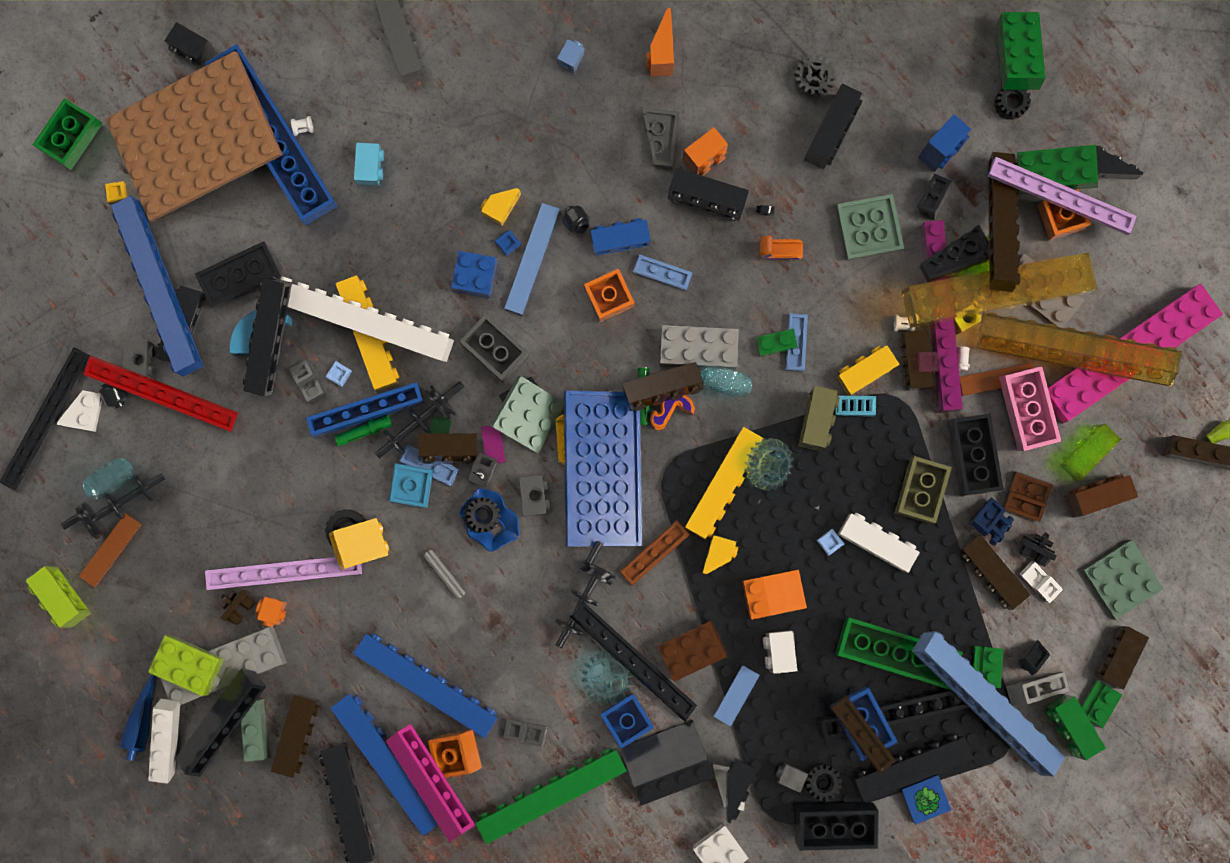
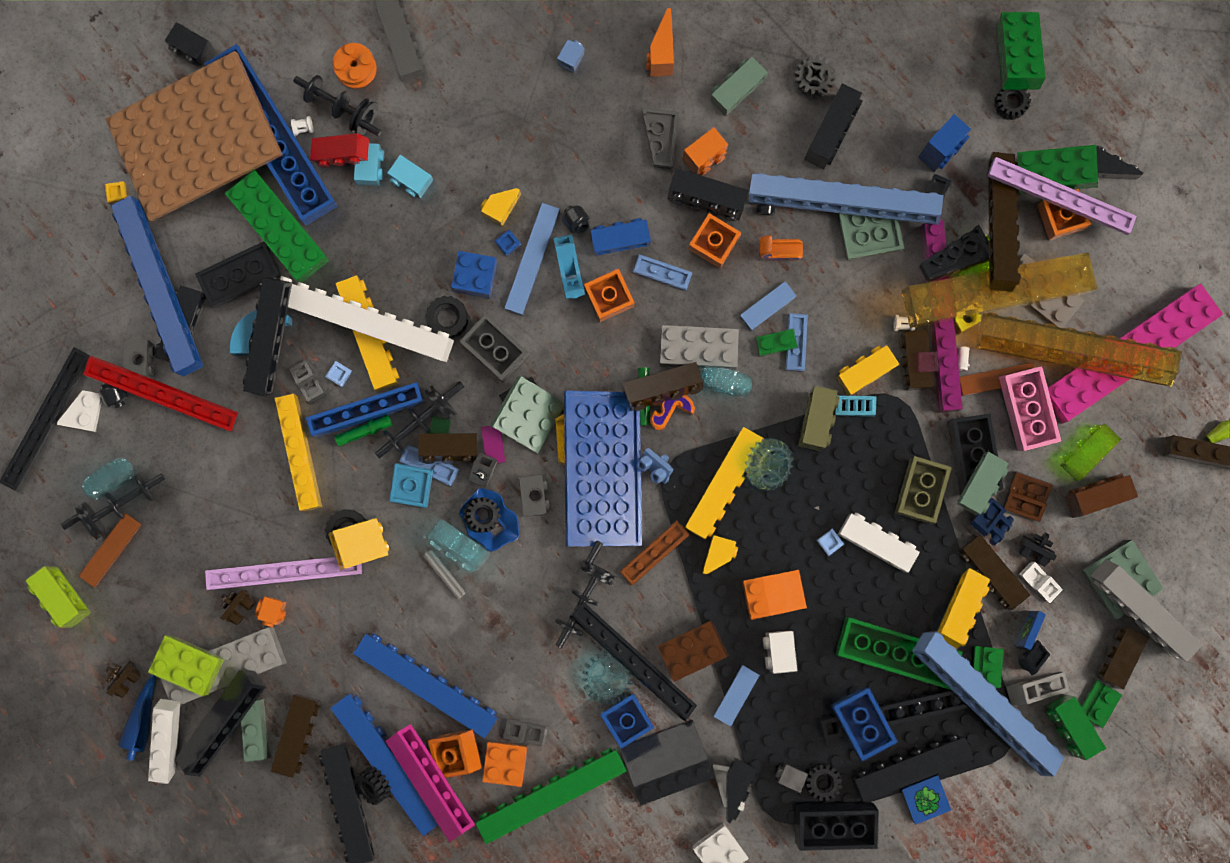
green brick [32,98,102,170] -> none
dark brown tile [830,695,896,773] -> none
none -> dark brown hips [105,660,141,698]
none -> green brick [225,170,330,283]
none -> yellow brick [275,394,323,512]
none -> black piece [293,75,382,137]
none -> red brick [310,133,369,167]
none -> orange wheel [332,43,377,89]
none -> black tyre [355,766,391,805]
none -> medium azure brick [387,155,433,199]
none -> black tyre [425,296,469,339]
none -> clear light blue brick [427,519,491,573]
none -> orange brick [483,740,528,787]
none -> dark azure arch [553,235,585,299]
none -> medium blue hips [637,448,674,484]
none -> orange brick [688,213,741,269]
none -> sand green brick [711,57,768,116]
none -> medium blue tile [740,281,797,331]
none -> medium blue brick [749,173,943,225]
none -> yellow brick [937,568,990,649]
none -> sand green brick [956,452,1009,515]
none -> blue tile [1014,611,1046,650]
none -> light grey brick [1090,559,1203,662]

